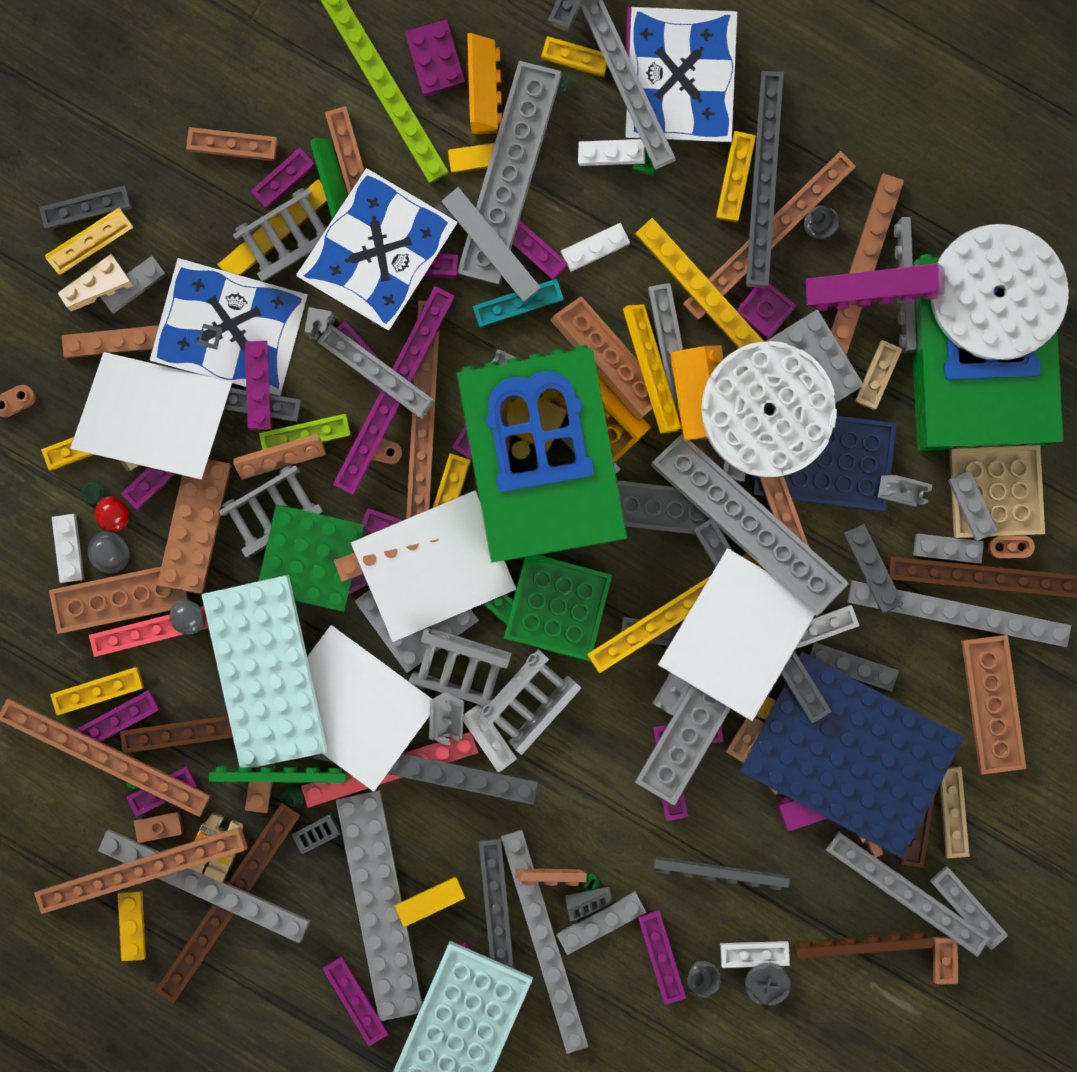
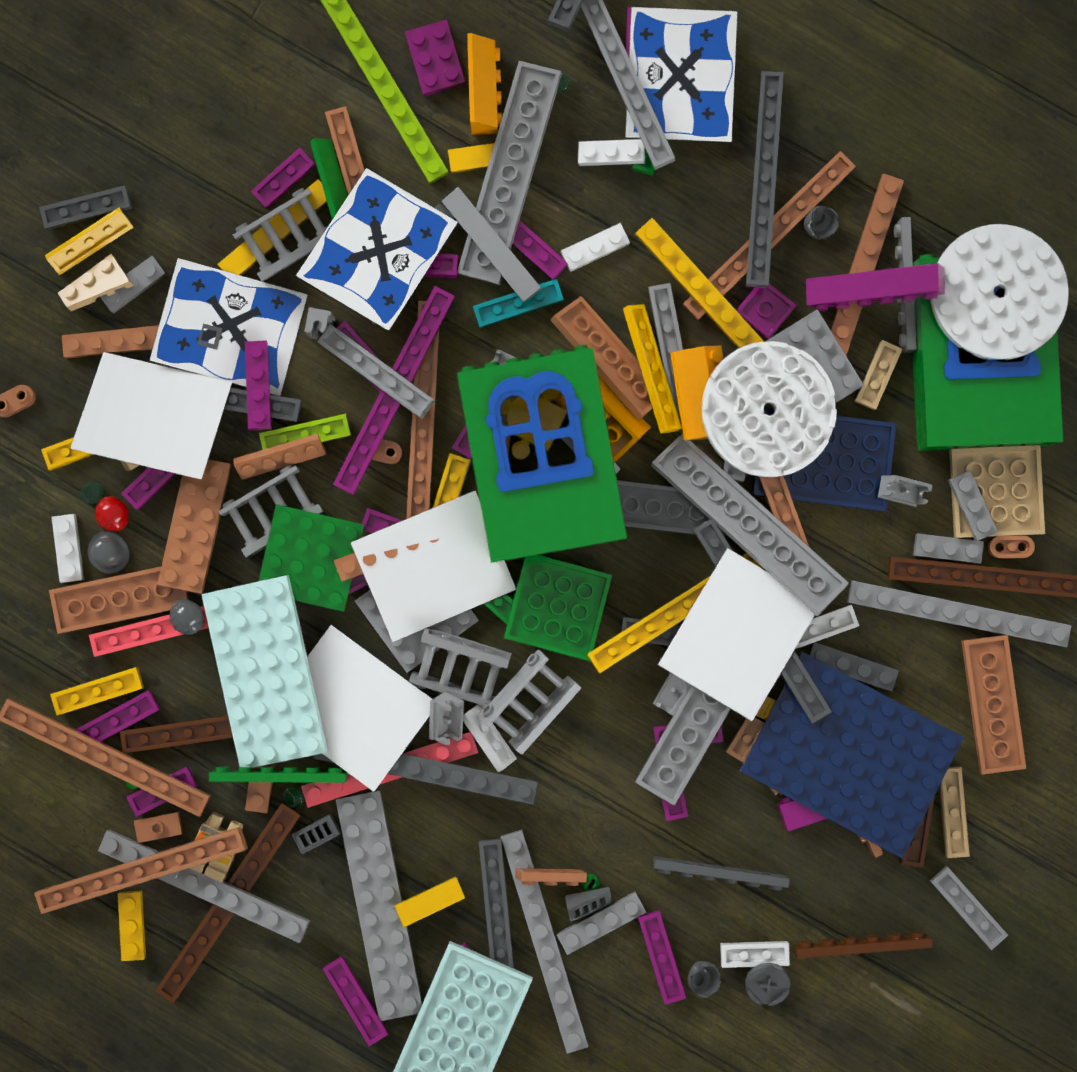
nougat plate [186,127,278,161] -> none
yellow tile [541,36,607,77] -> none
yellow plate [716,131,756,223] -> none
light grey tile [826,831,990,957] -> none
dark grey plate [843,524,903,614] -> none
nougat plate [933,937,958,984] -> none

